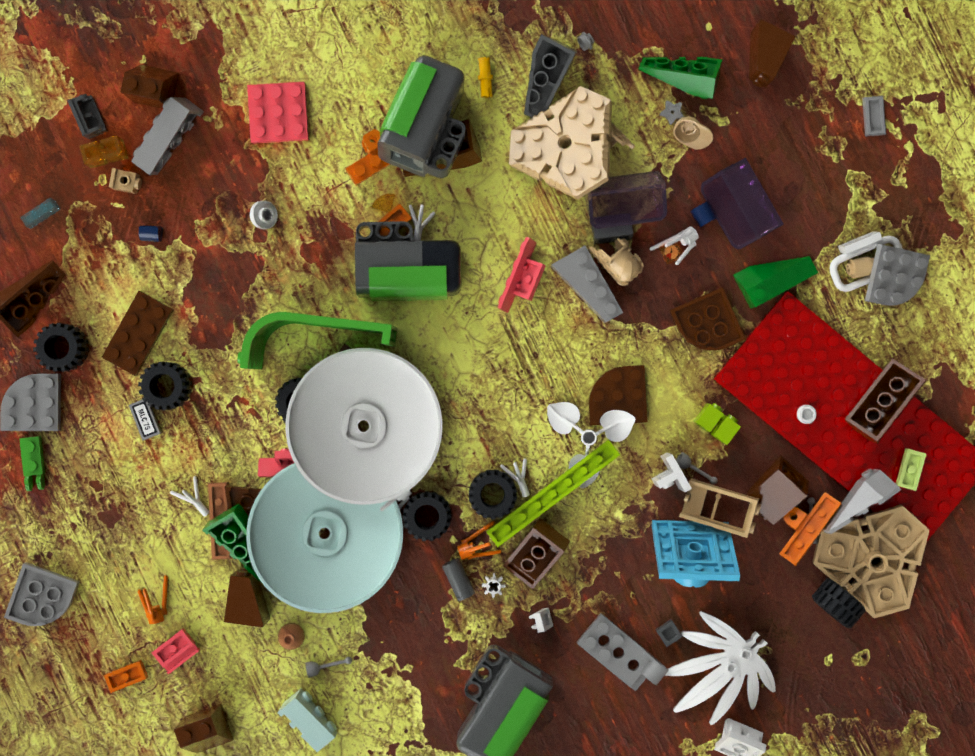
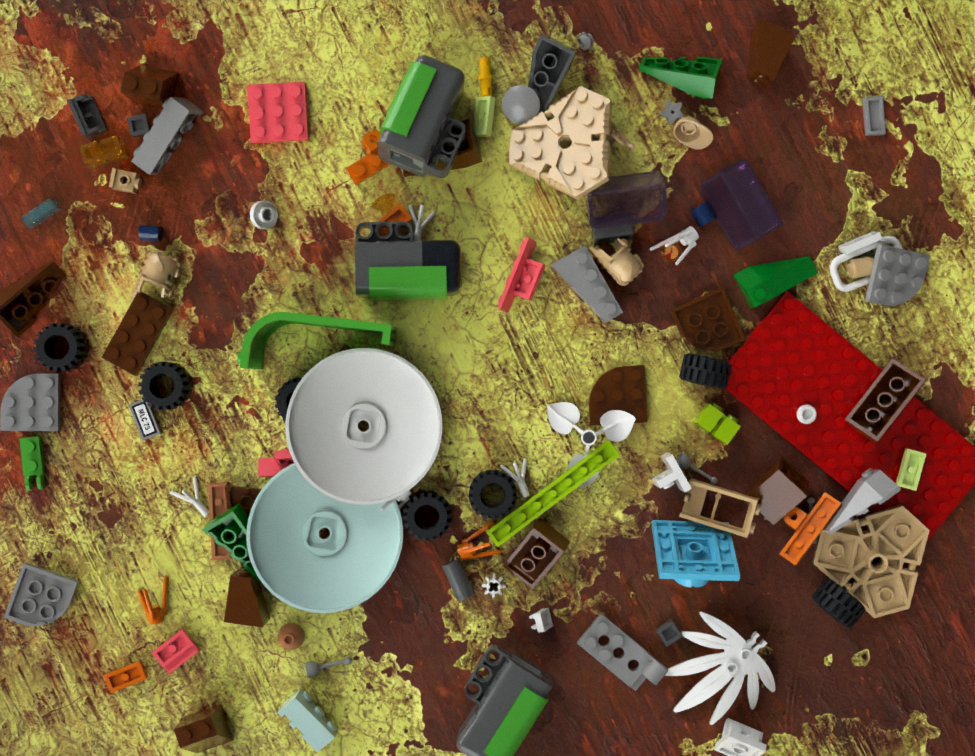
none -> dark grey plate [127,114,151,138]
none -> tan helmet [130,251,181,299]
none -> yellowish green plate [473,96,496,137]
none -> light grey dish [502,85,540,124]
none -> black tyre [679,353,732,389]

